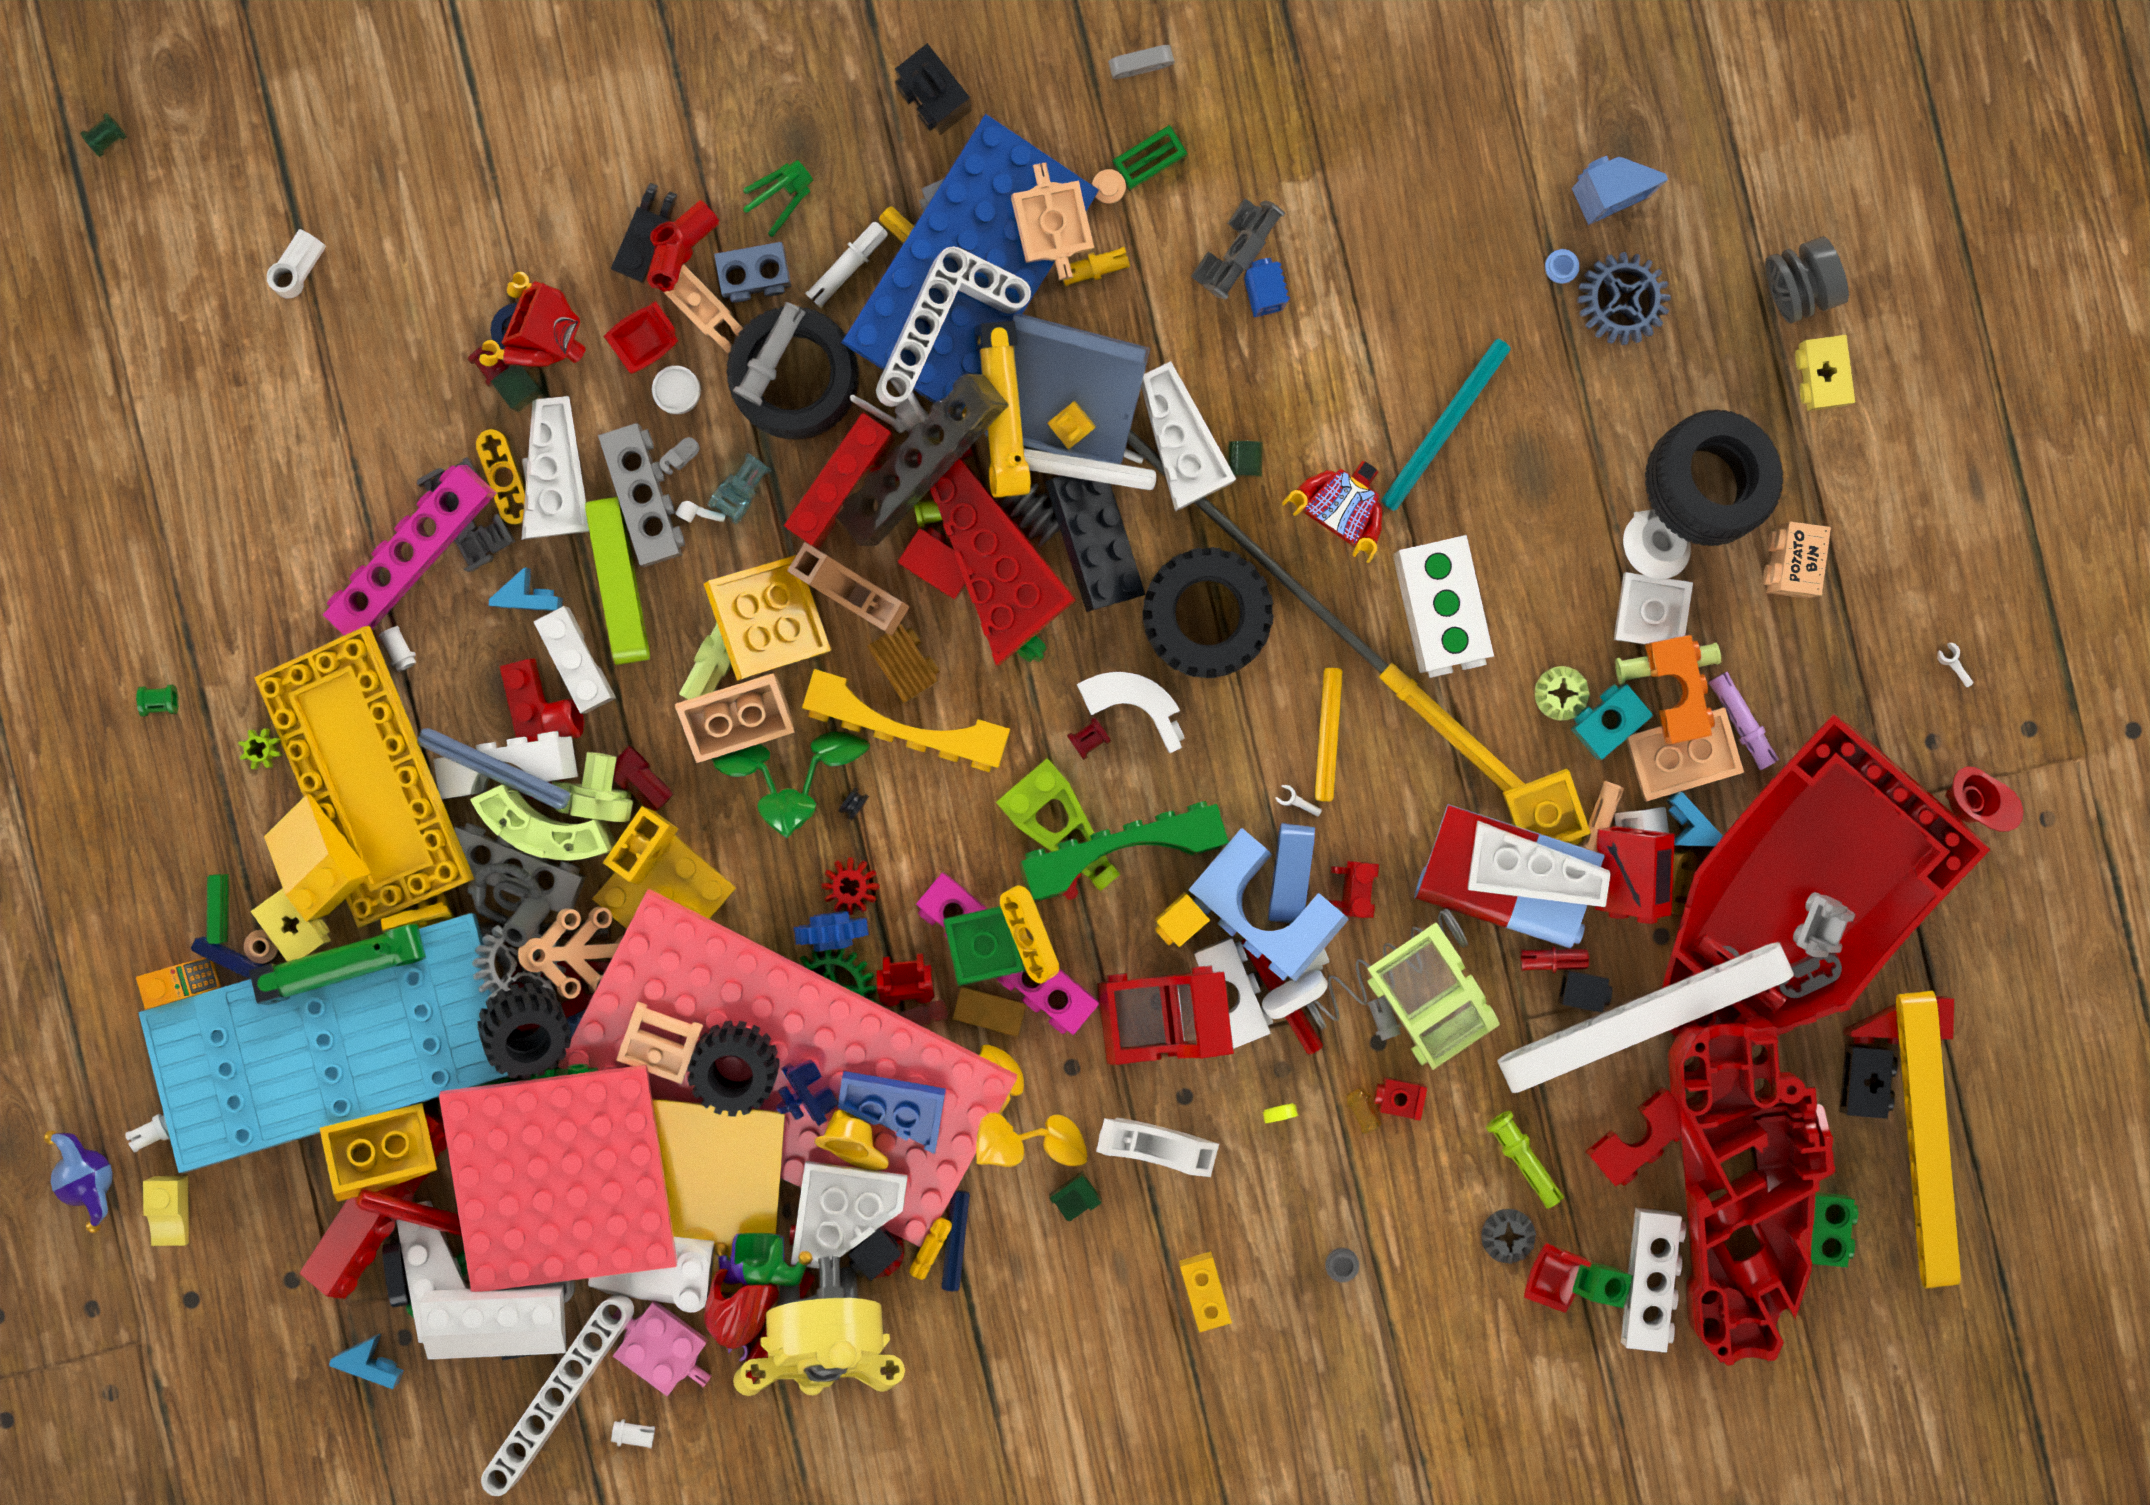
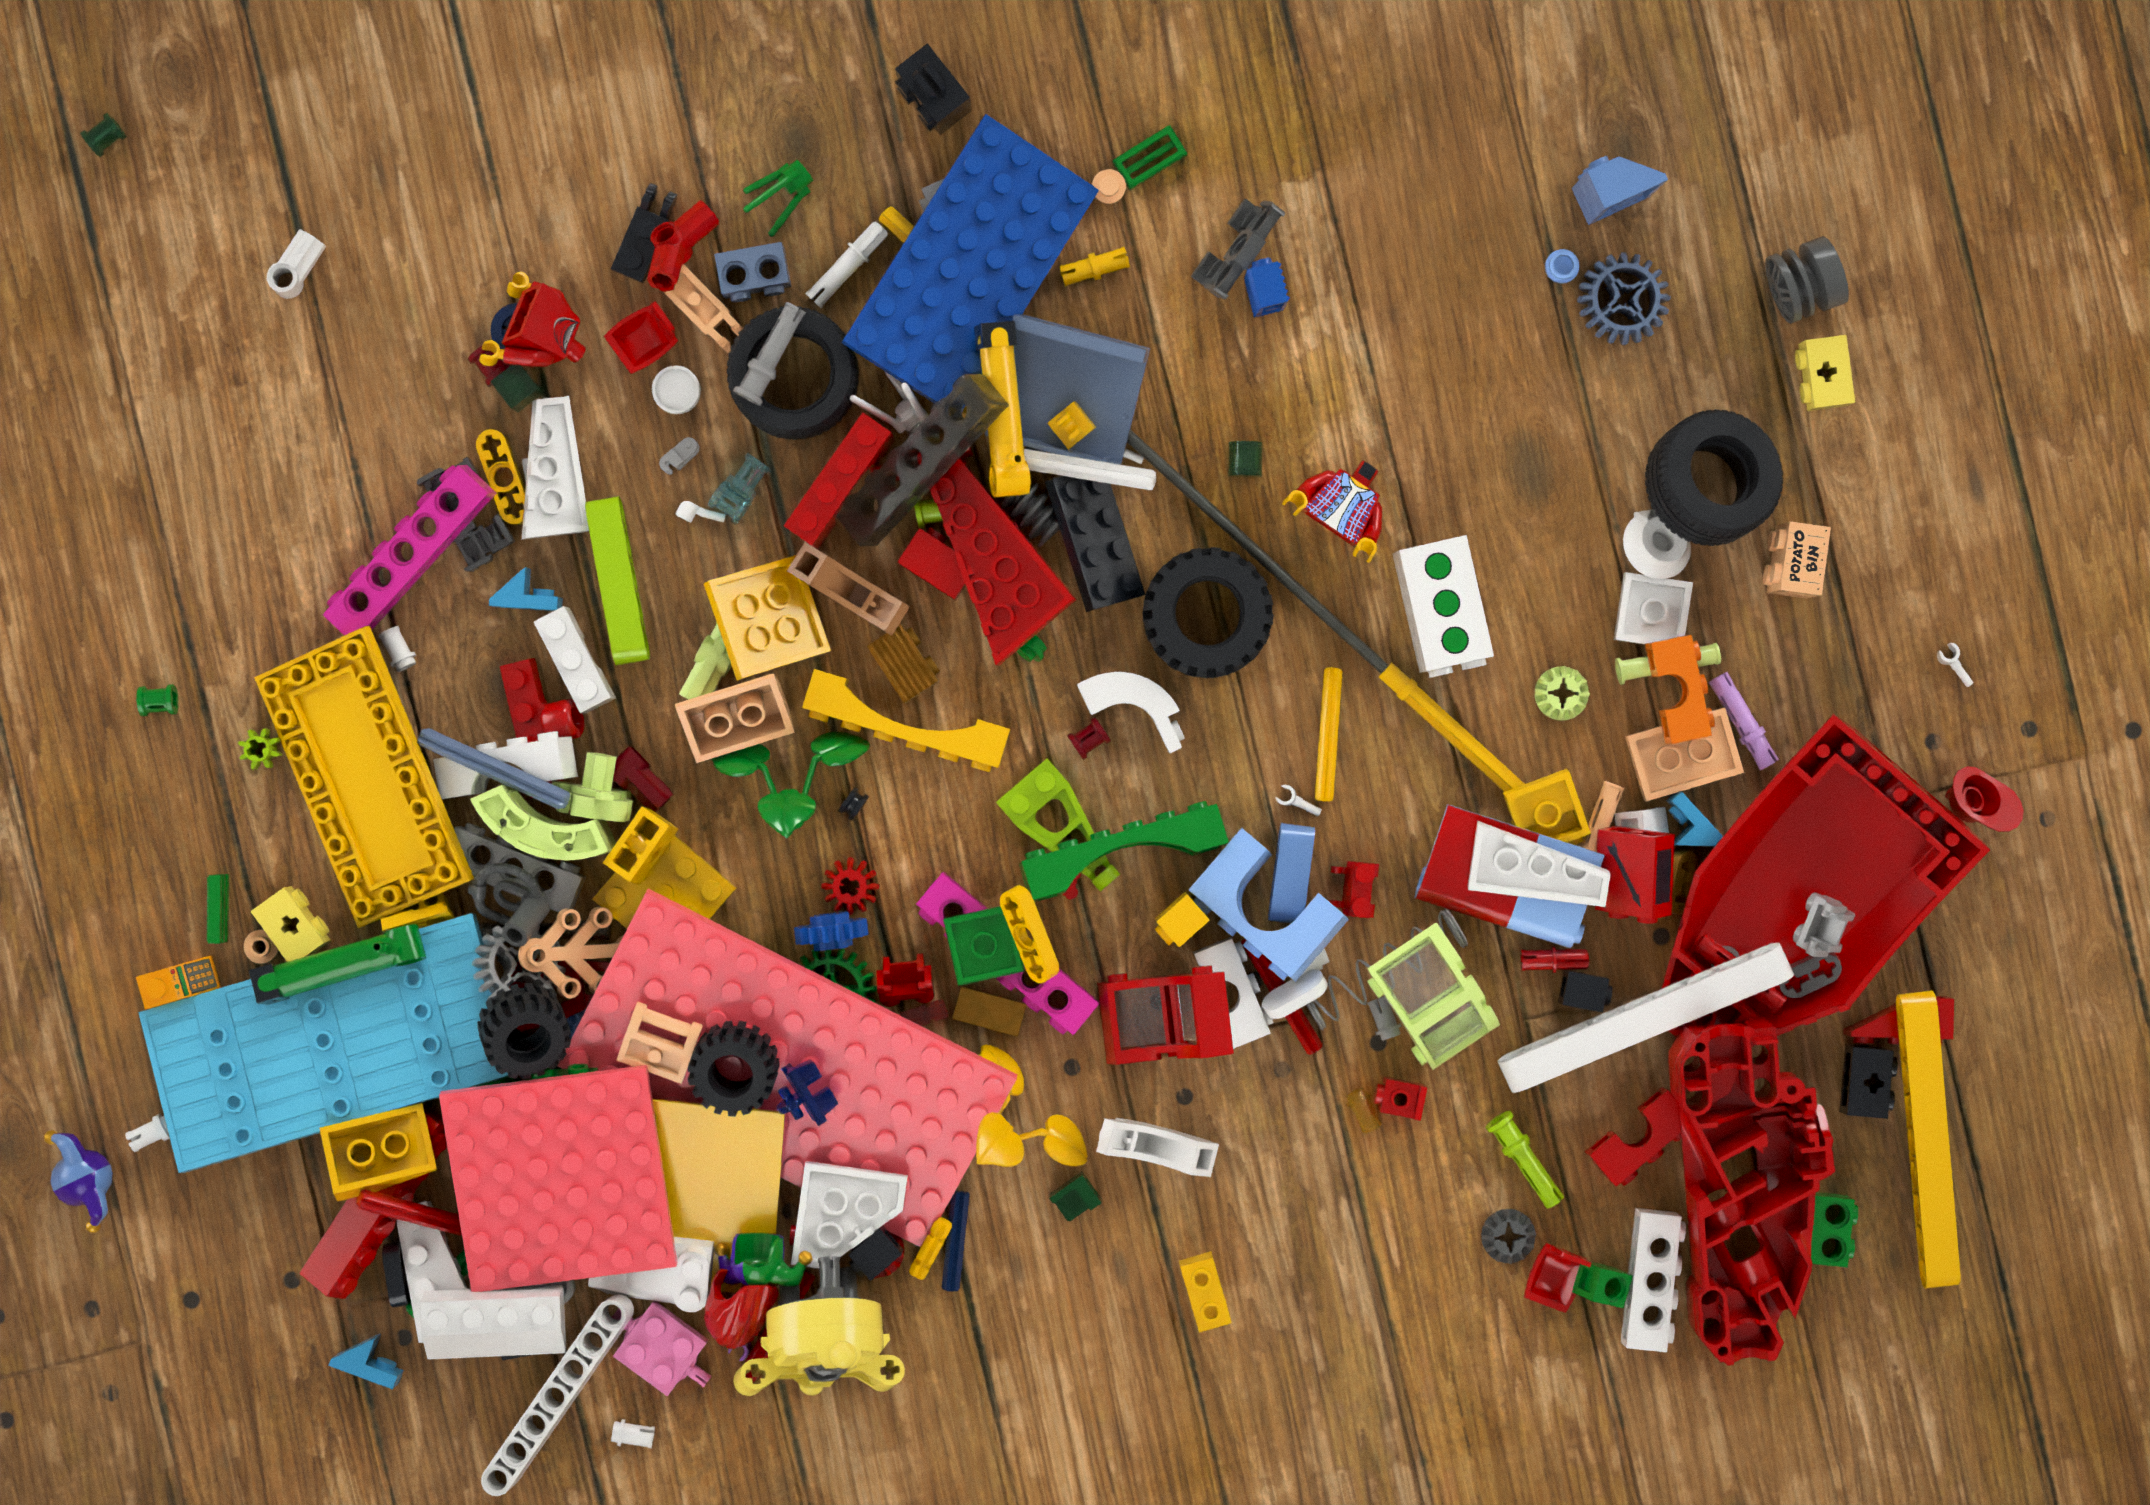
light yellow arch [143,1176,189,1246] -> none
clear blue tile [190,936,265,979] -> none
yellow slope [264,794,371,922] -> none
light grey brick [598,423,685,567] -> none
yellow piece [814,1110,889,1170] -> none
wing [838,1071,946,1154] -> none
white beam [876,246,1031,407] -> none
light nougat plate [1011,163,1094,280] -> none
light grey beam [1108,45,1175,79] -> none
white wing [1141,361,1236,512] -> none
neon yellow tile [1263,1103,1298,1124] -> none
flat silver plate [1325,1248,1359,1282] -> none
teal axle [1381,339,1511,511] -> none
teal brick [1571,684,1654,760] -> none

